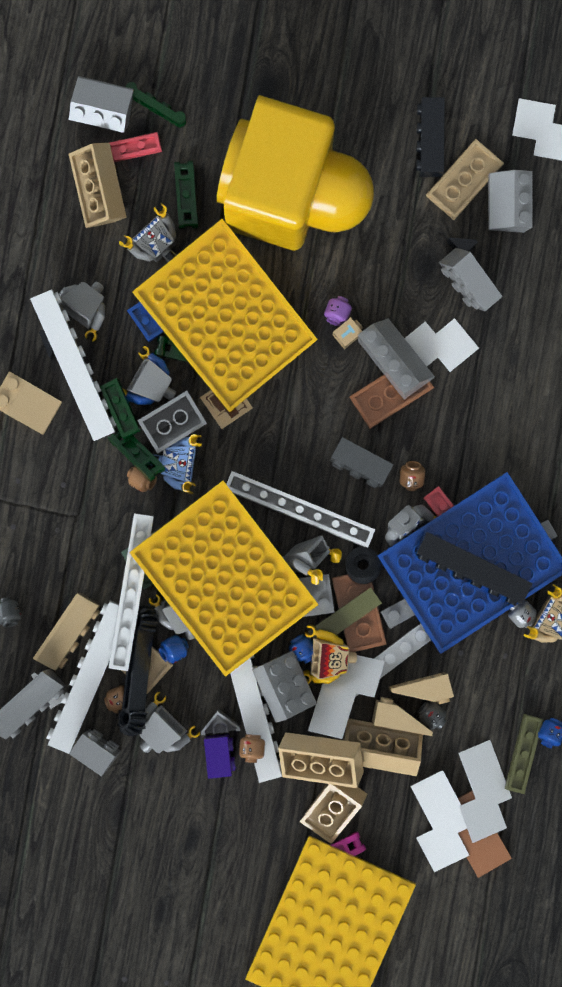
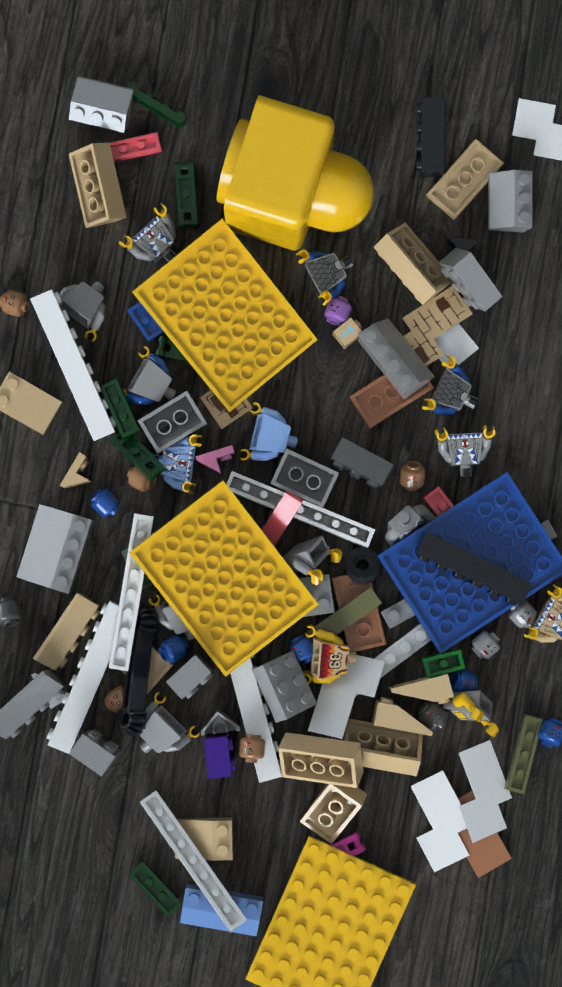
none -> medium nougat head [0,290,30,317]
none -> light grey slope [17,504,94,594]
none -> tan slope [60,452,91,489]
none -> blue head [90,489,119,517]
none -> dark green plate [129,860,183,918]
none -> white plate [140,791,247,932]
none -> light grey brick [166,653,214,699]
none -> tan slope [175,817,233,861]
none -> medium blue slope [180,884,263,936]
none -> bright pink slope [196,445,235,474]
none -> light blue torso [240,402,298,461]
none -> coral tile [262,490,303,546]
none -> light grey brick [270,448,339,508]
none -> torso [296,250,353,306]
none -> tan slope [374,223,453,305]
none -> tan sticker [402,286,473,366]
none -> green brick [421,648,465,678]
none -> torso [422,355,478,415]
none -> torso [435,425,495,477]
none -> torso [443,691,499,737]
none -> blue head [449,669,478,692]
none -> light grey head [471,631,500,659]

